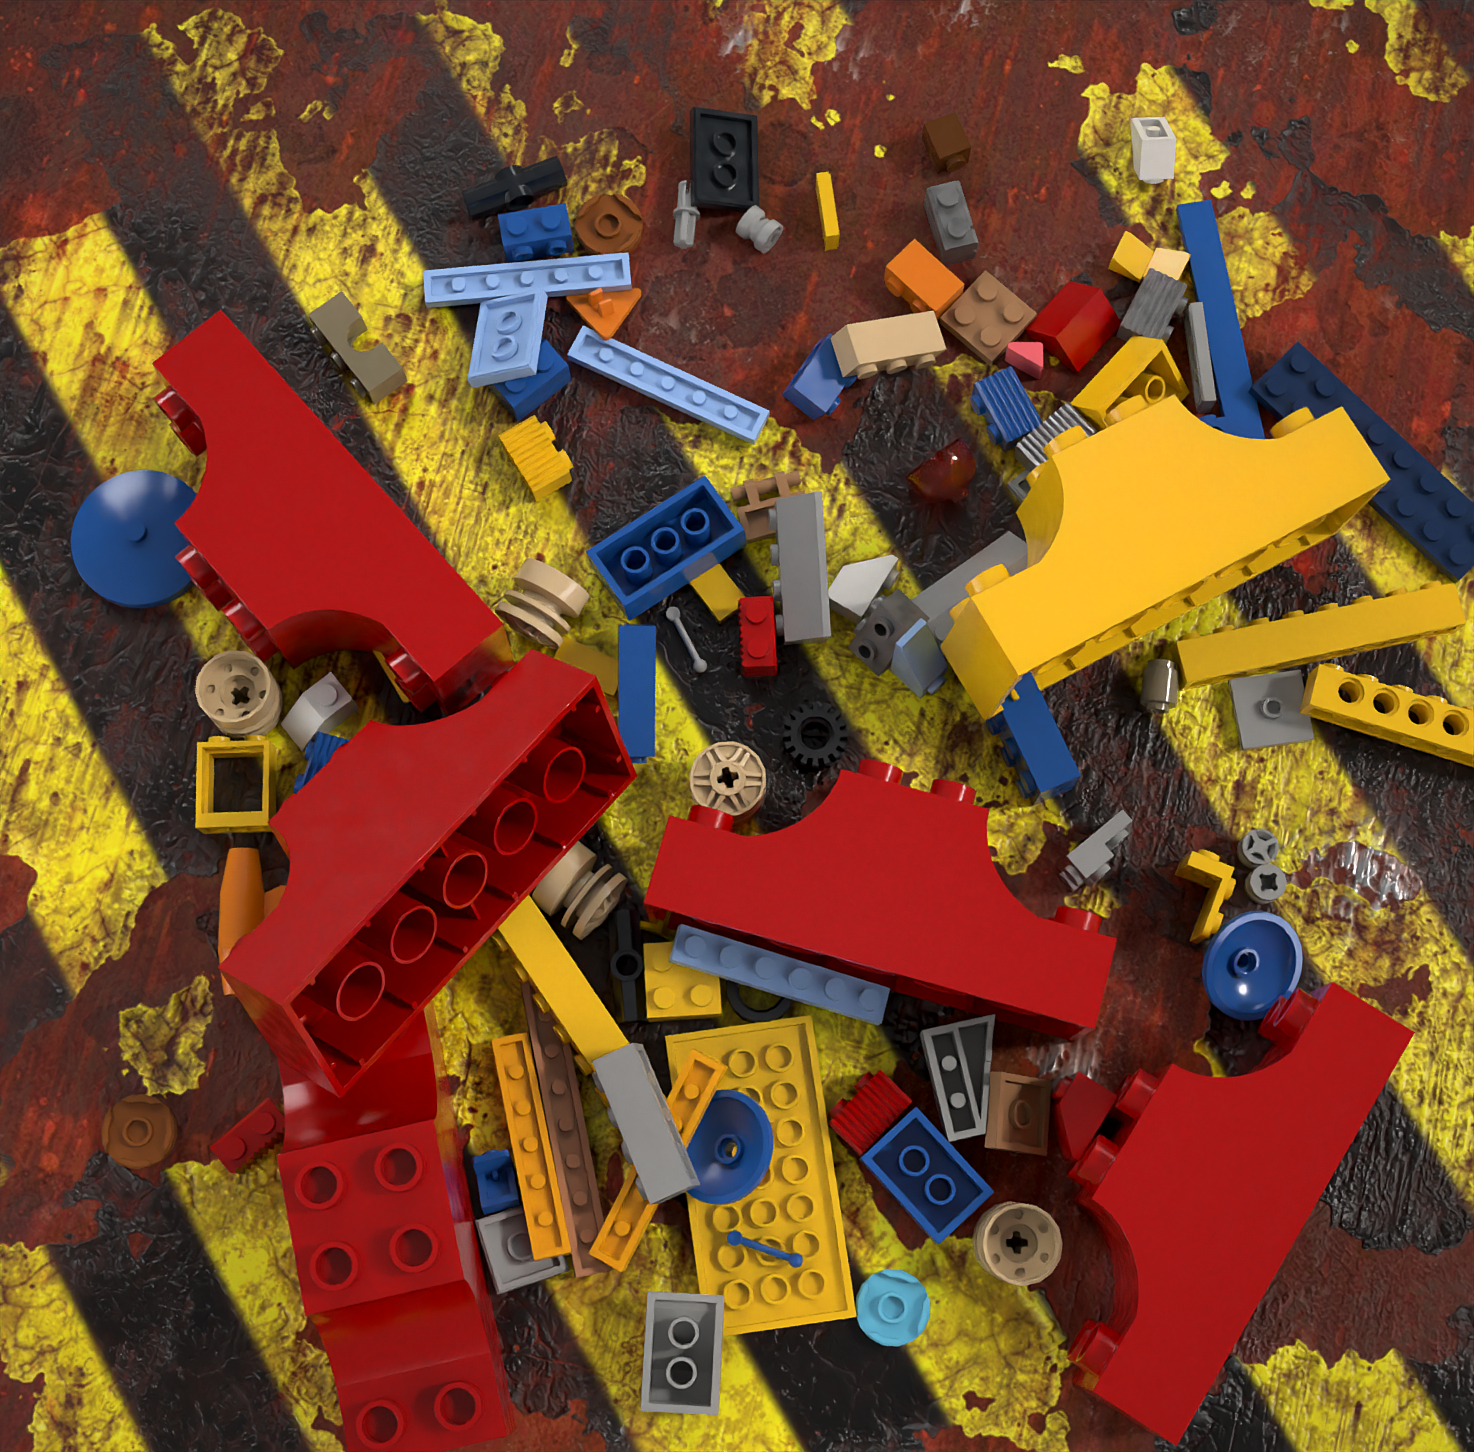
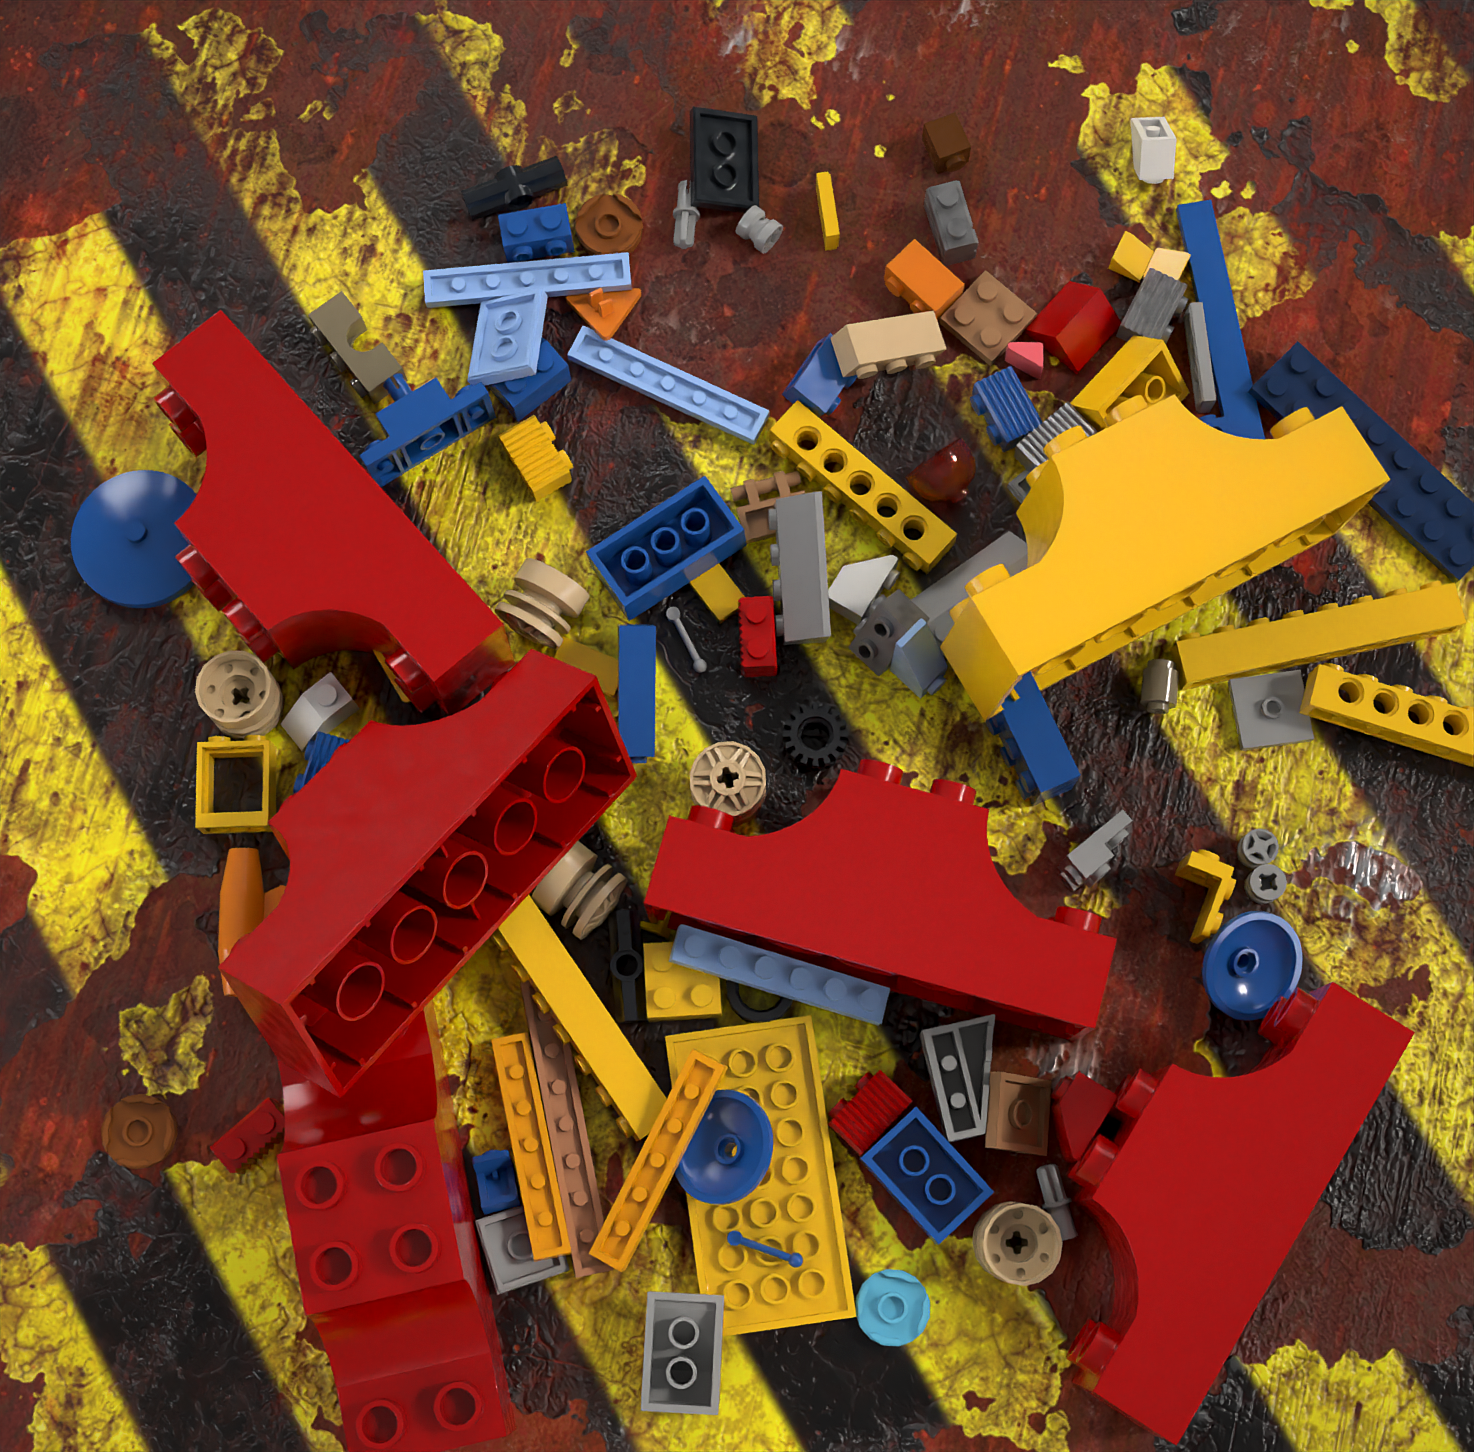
light grey brick [592,1043,700,1204] -> none
none -> blue brick [359,373,496,487]
none -> yellow brick [769,400,957,574]
none -> light grey axle [1036,1164,1078,1241]

